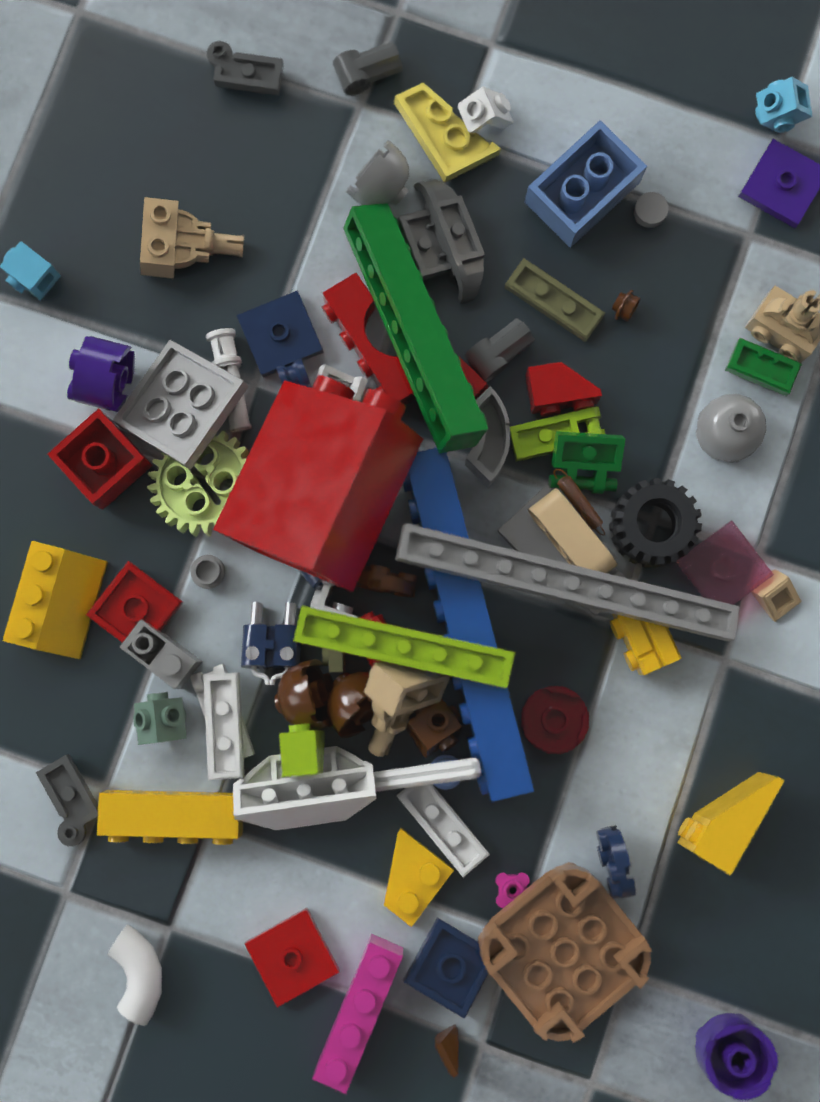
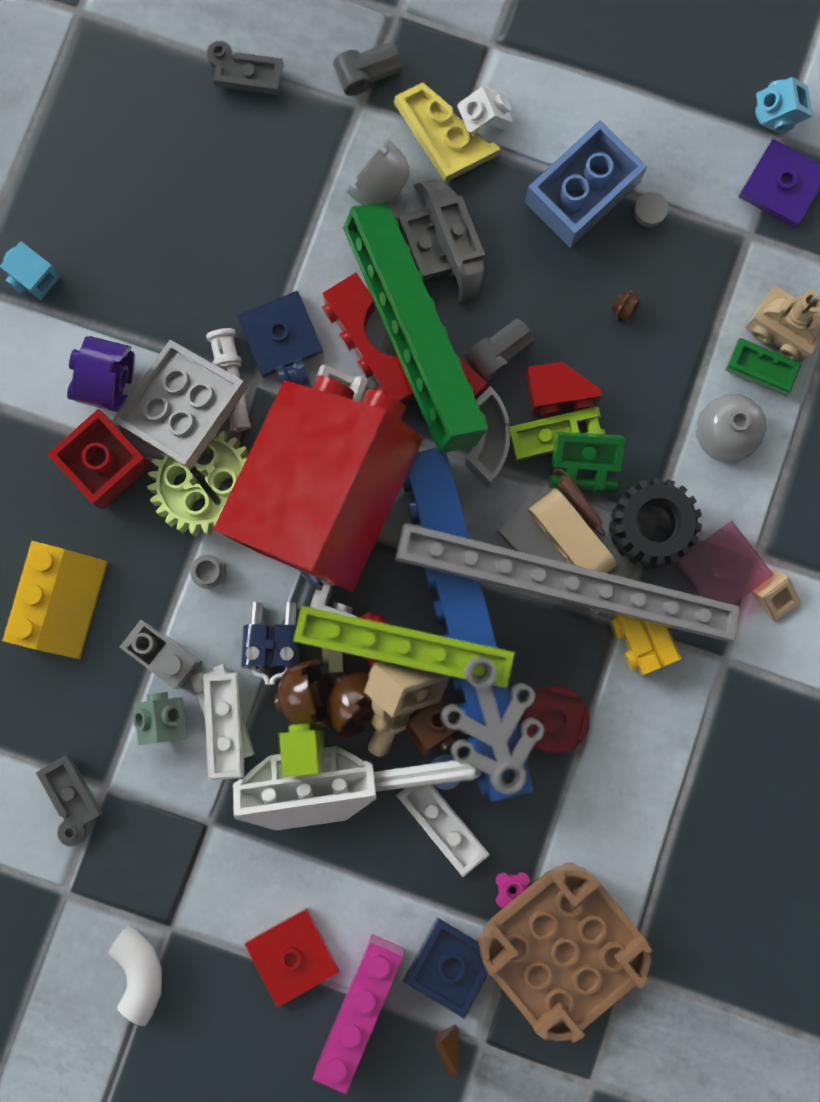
red plate [86,561,184,643] -> none
yellow brick [97,790,243,845] -> none
tan brick [140,197,244,278] -> none
reddish brown plate [355,565,419,598] -> none
yellow wing [384,828,454,927] -> none
olive tile [504,258,605,343] -> none
dark blue plate [596,825,636,899] -> none
yellow slope [677,772,785,875] -> none
dark purple brick [695,1013,778,1100] -> none
none -> light grey plant [441,657,544,795]

